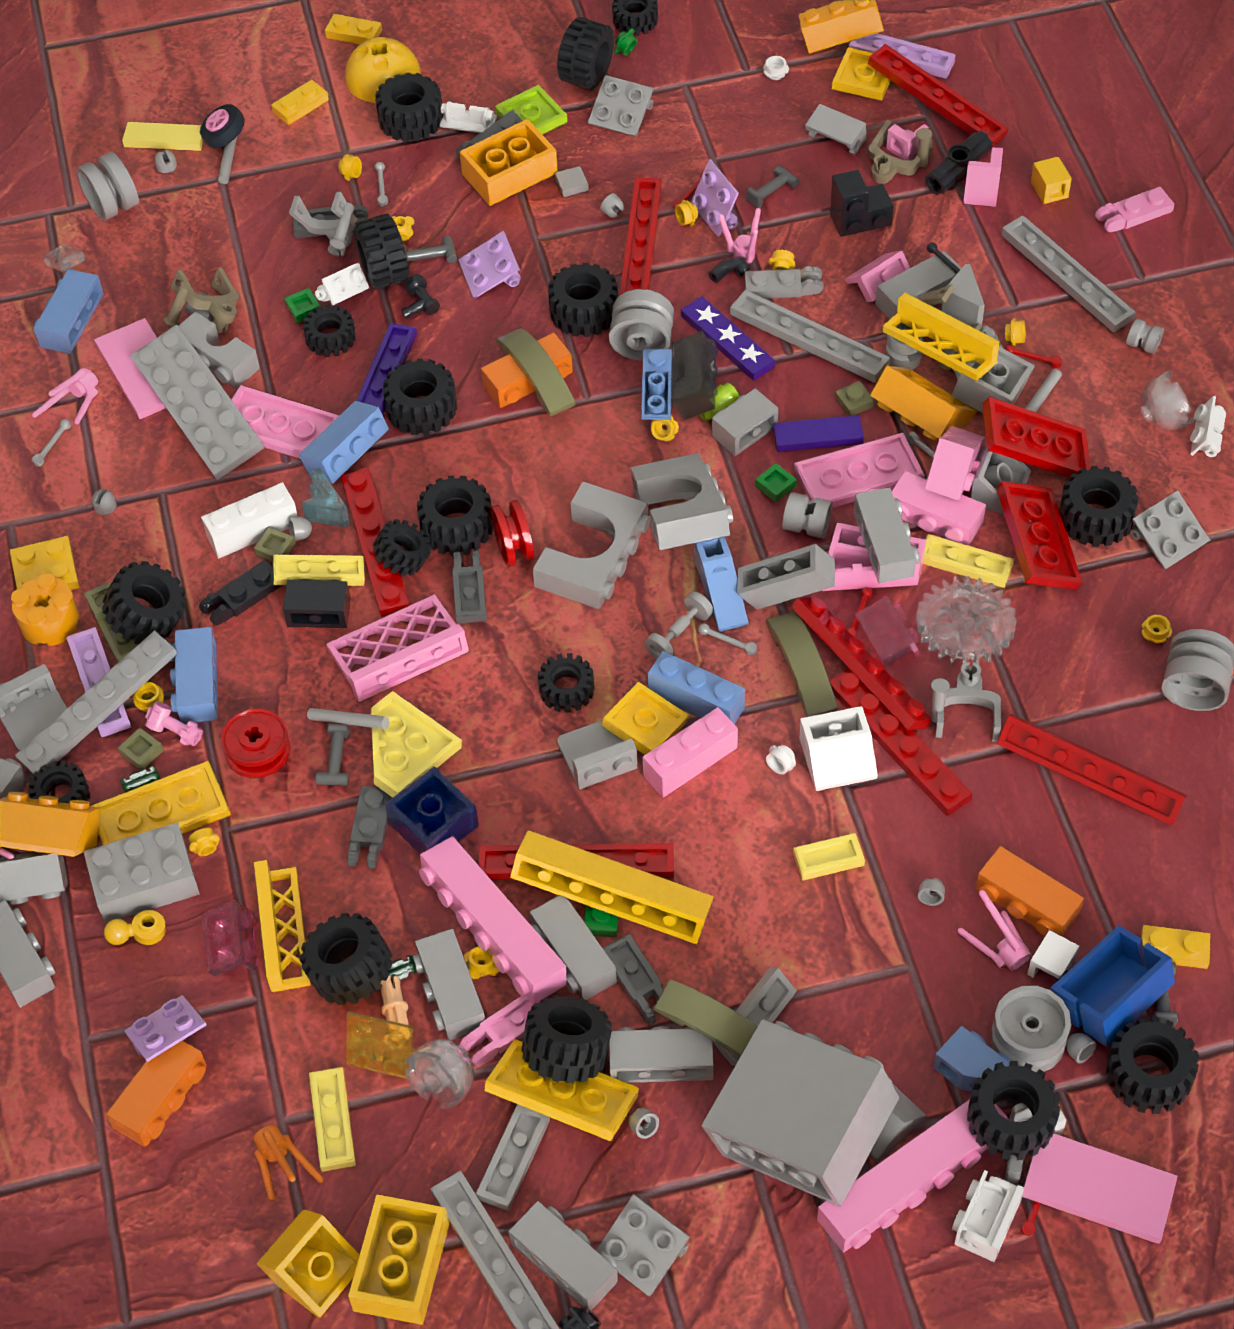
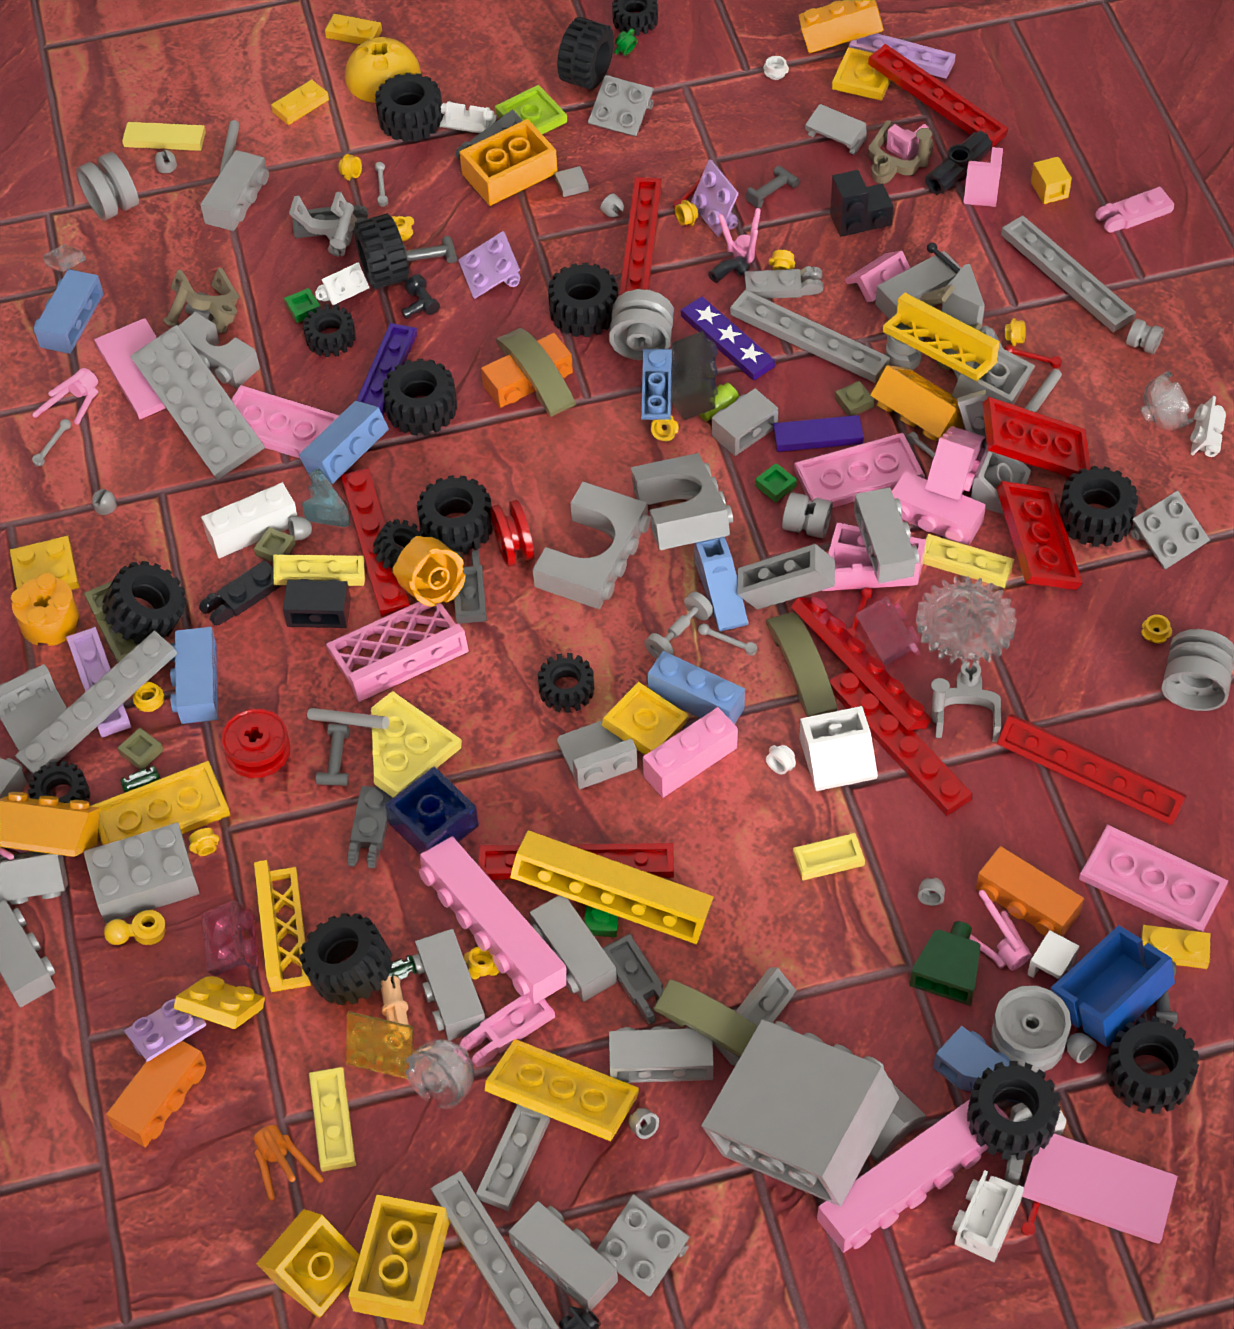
bright pink bar [145,701,203,746] -> none
black wheel [200,104,245,148] -> none
black tyre [521,995,612,1083] -> none
none -> yellow plate [174,976,265,1029]
none -> light grey brick [200,150,269,231]
none -> light orange brick [393,536,465,606]
none -> dark green torso [909,921,981,1006]
none -> light grey tile [957,390,988,449]
none -> bright pink tile [1079,825,1229,932]

